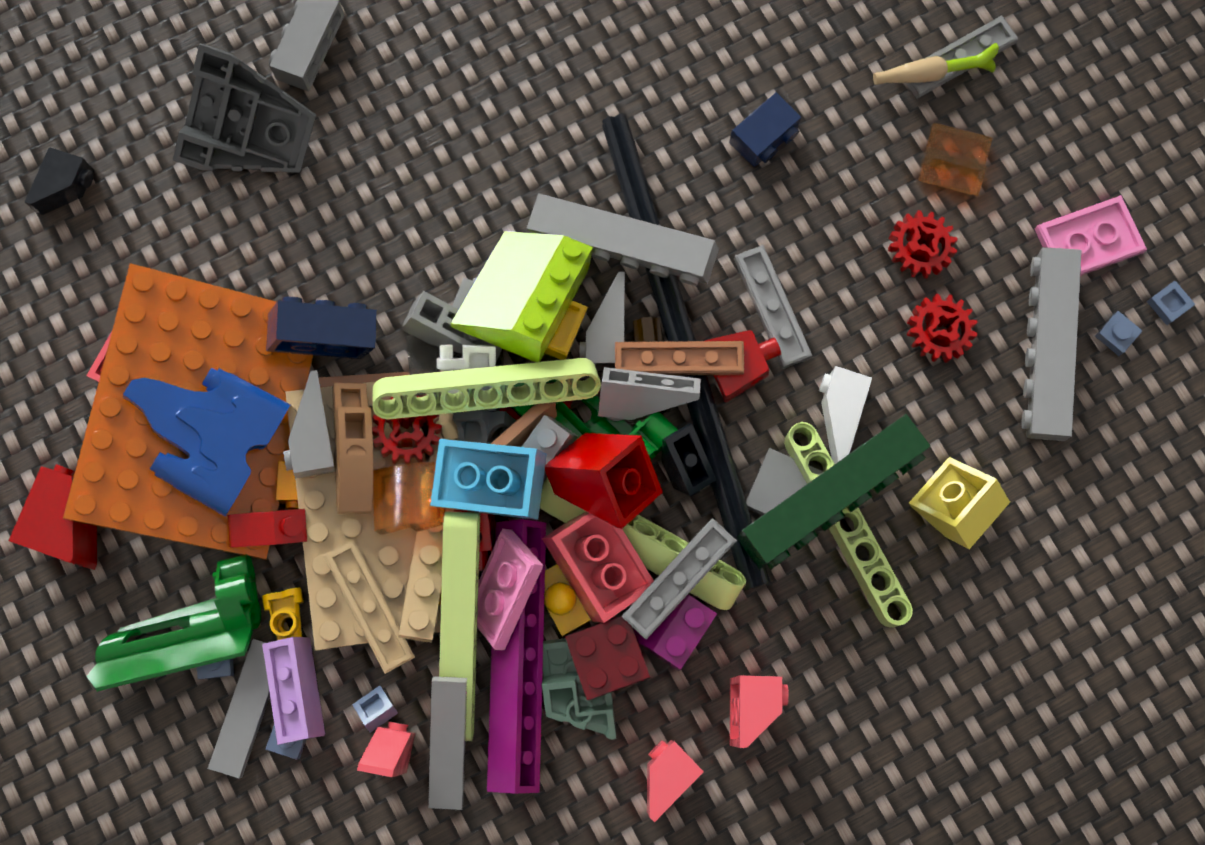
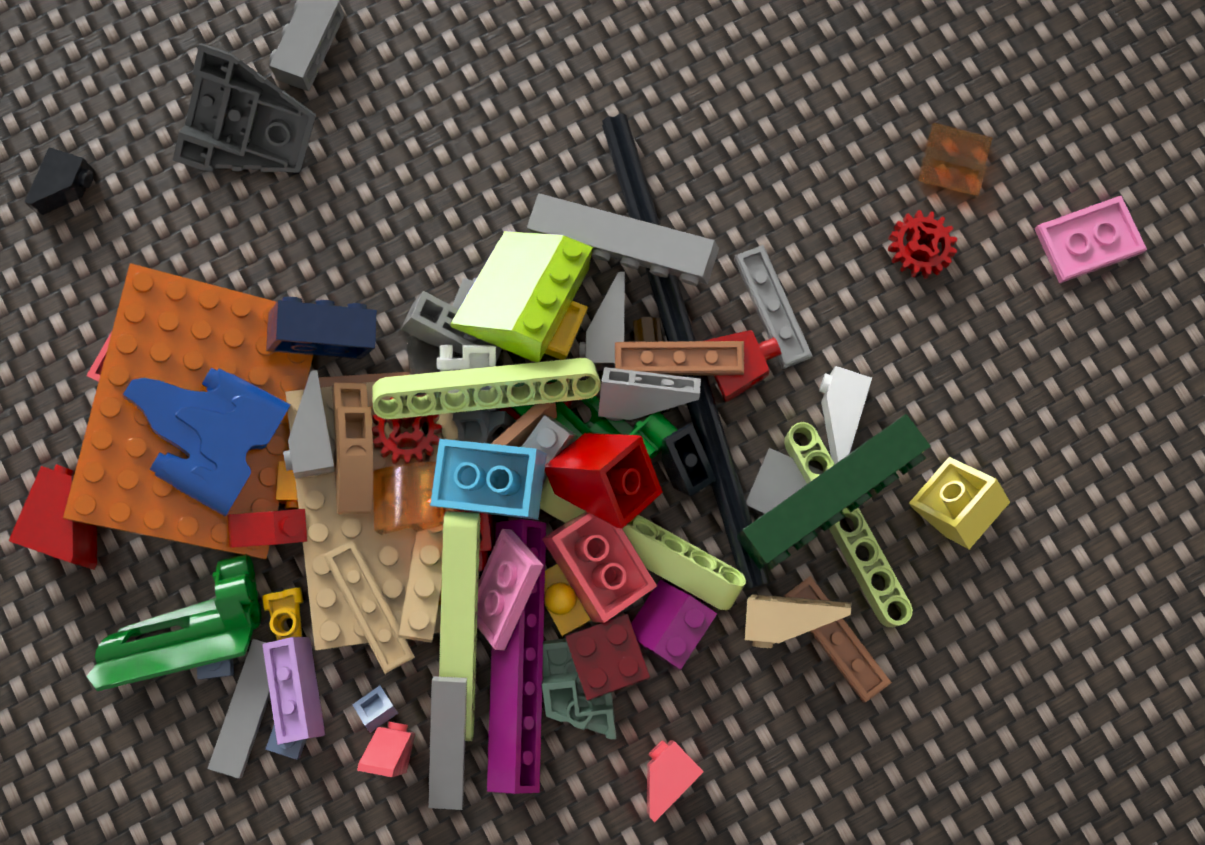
light grey tile [622,518,737,639] -> none
dark blue brick [729,92,801,167] -> none
coral slope [730,675,788,748] -> none
tan piece [873,43,999,85] -> none
light grey tile [906,15,1018,99] -> none
red gear [907,294,977,363] -> none
light grey brick [1022,247,1082,441] -> none
sand blue plate [1095,311,1142,356] -> none
sand blue plate [1147,281,1195,325] -> none
none -> tan slope [745,594,851,648]
none -> nougat tile [784,576,892,703]

